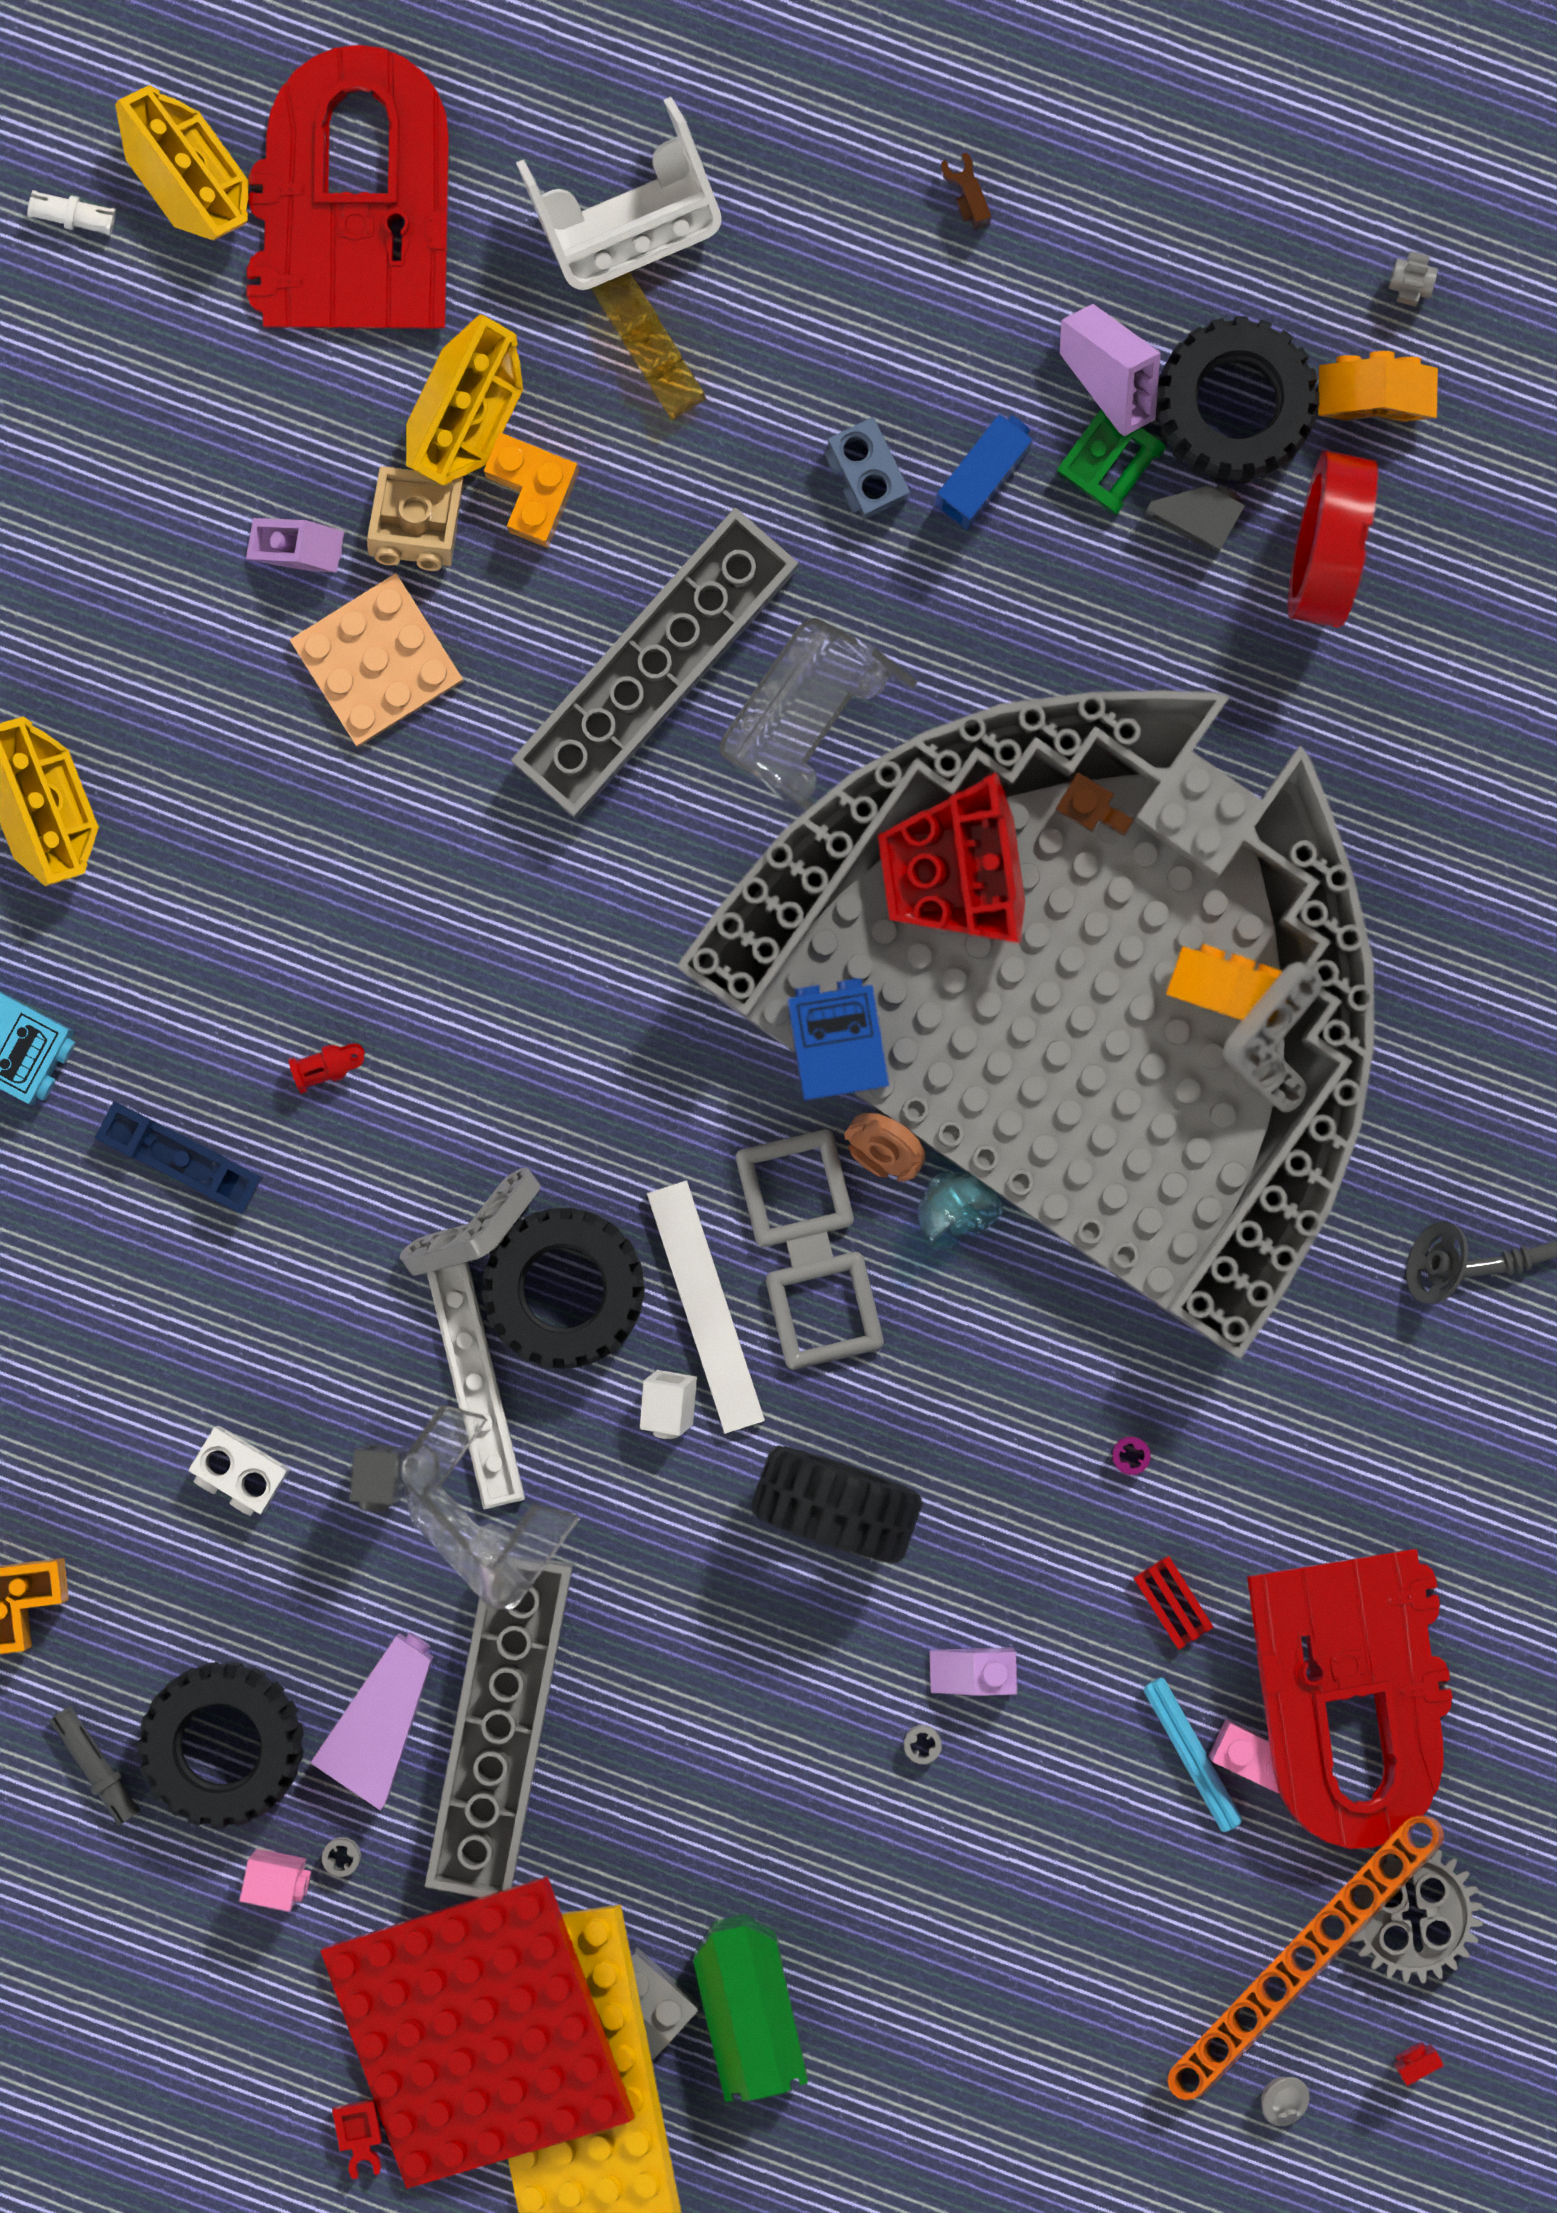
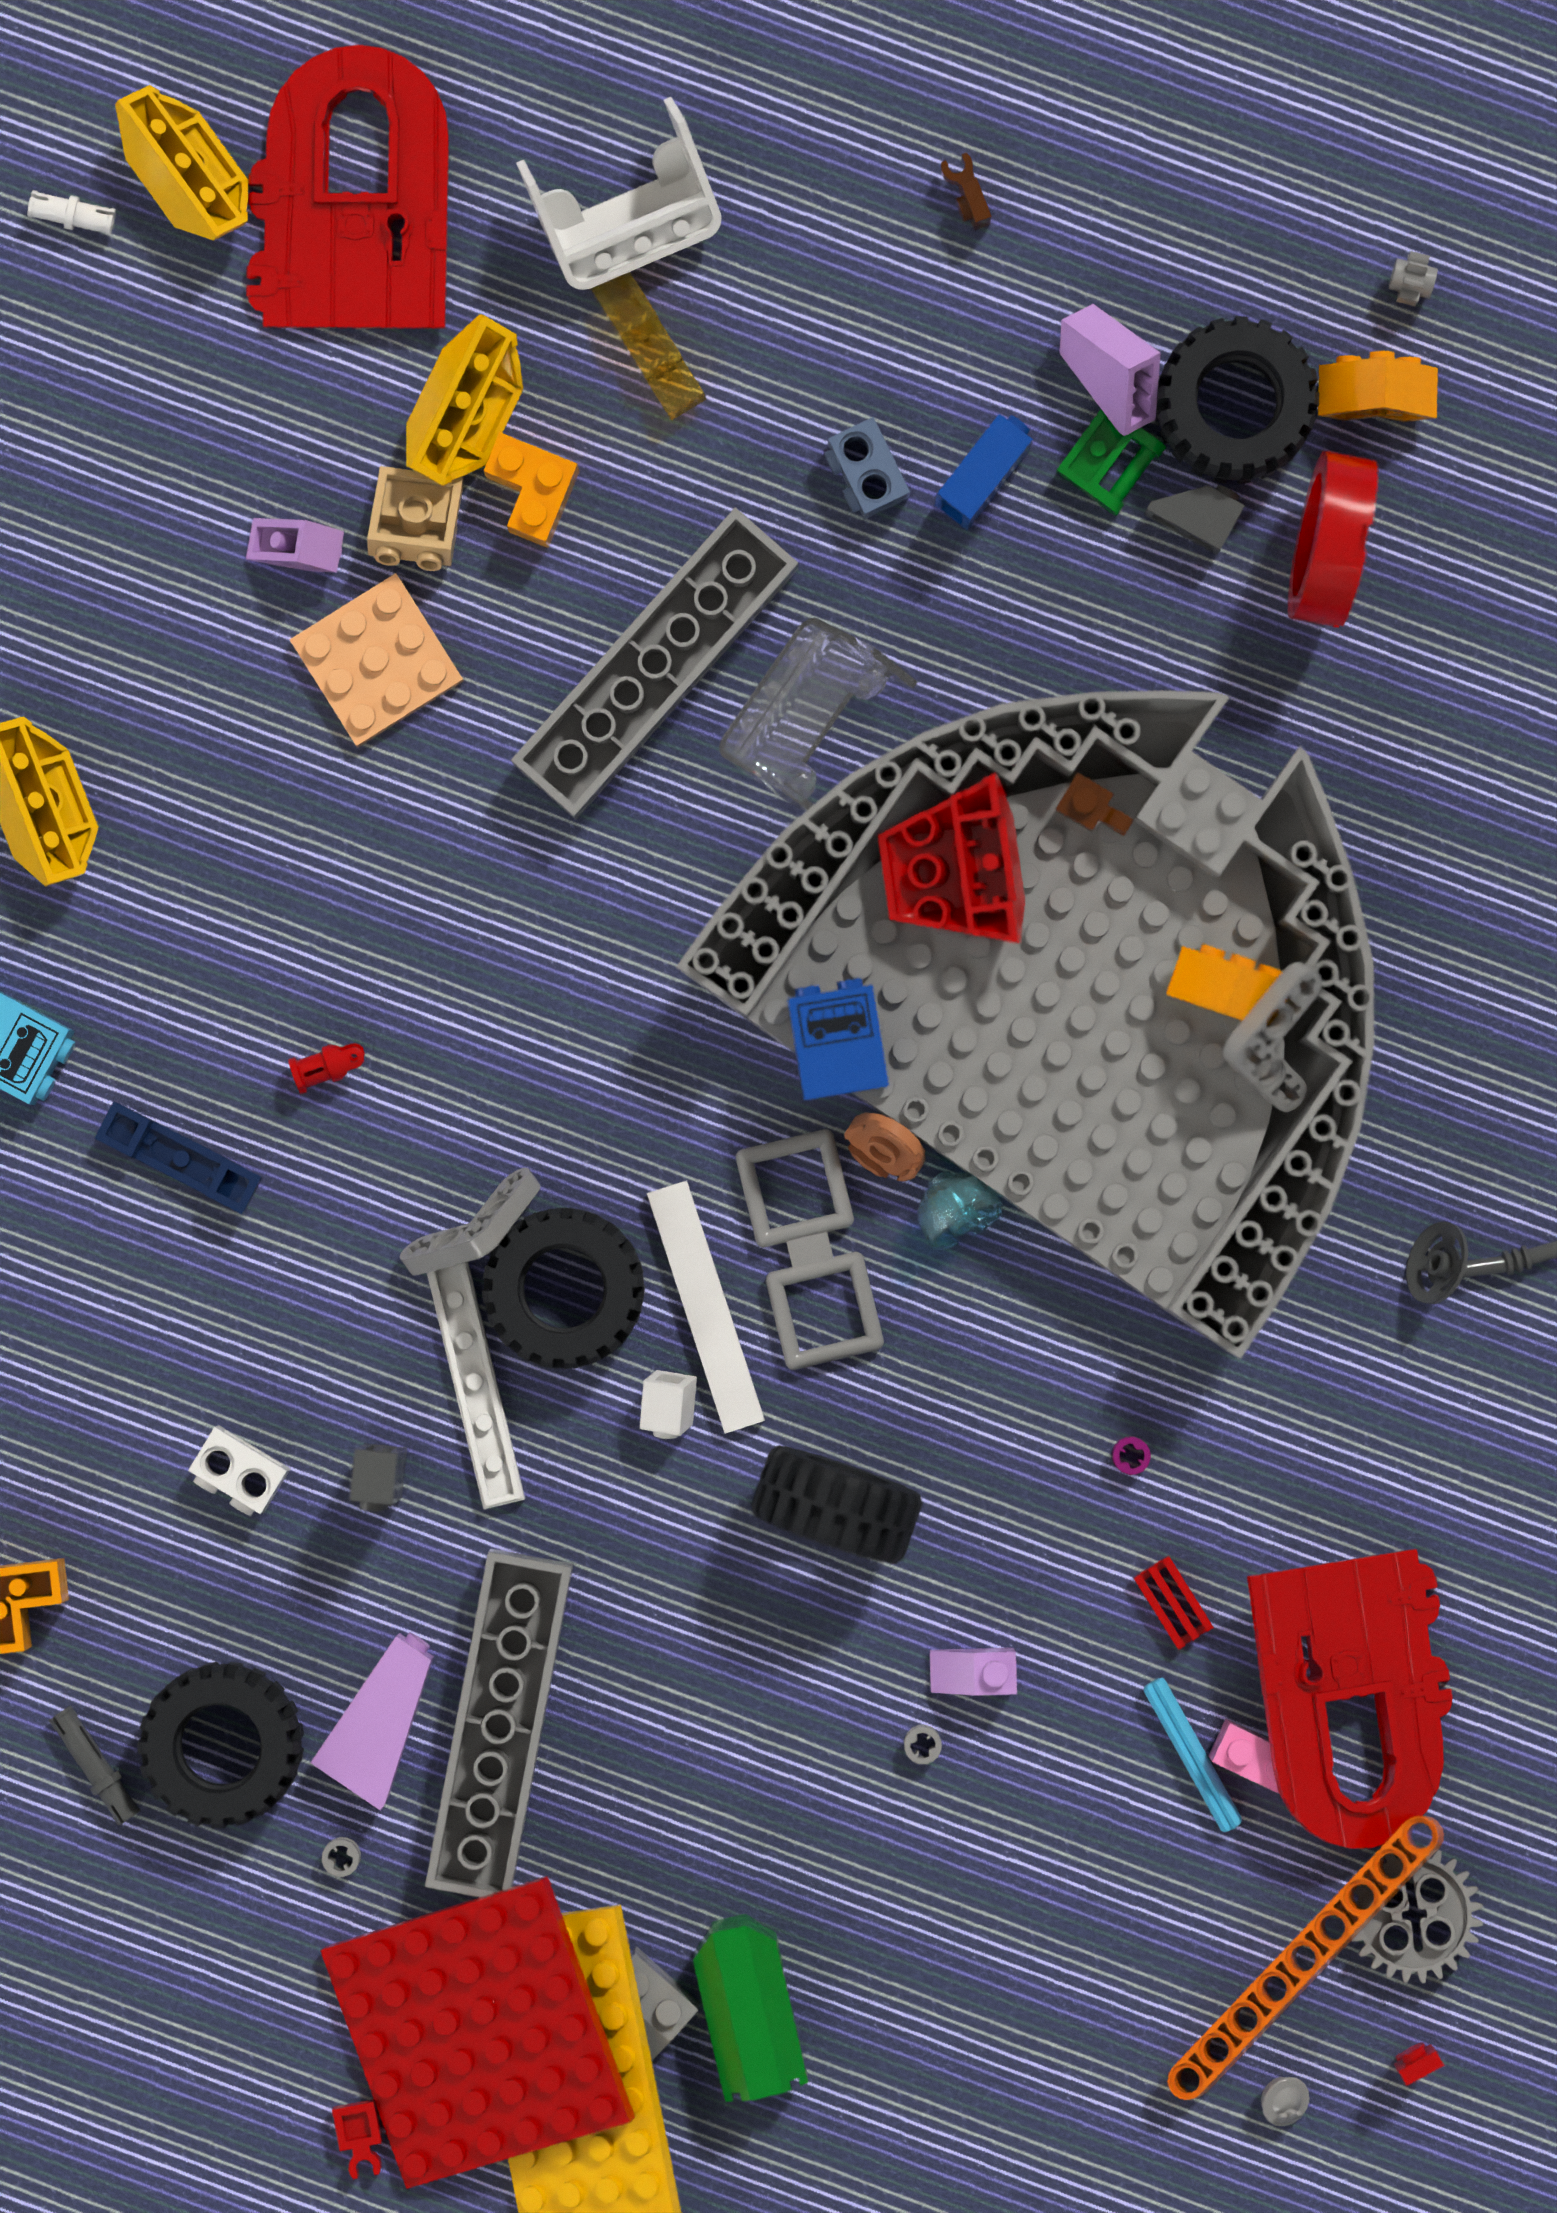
bright pink brick [240,1848,311,1911] -> none
clear windscreen [401,1404,580,1610] -> none

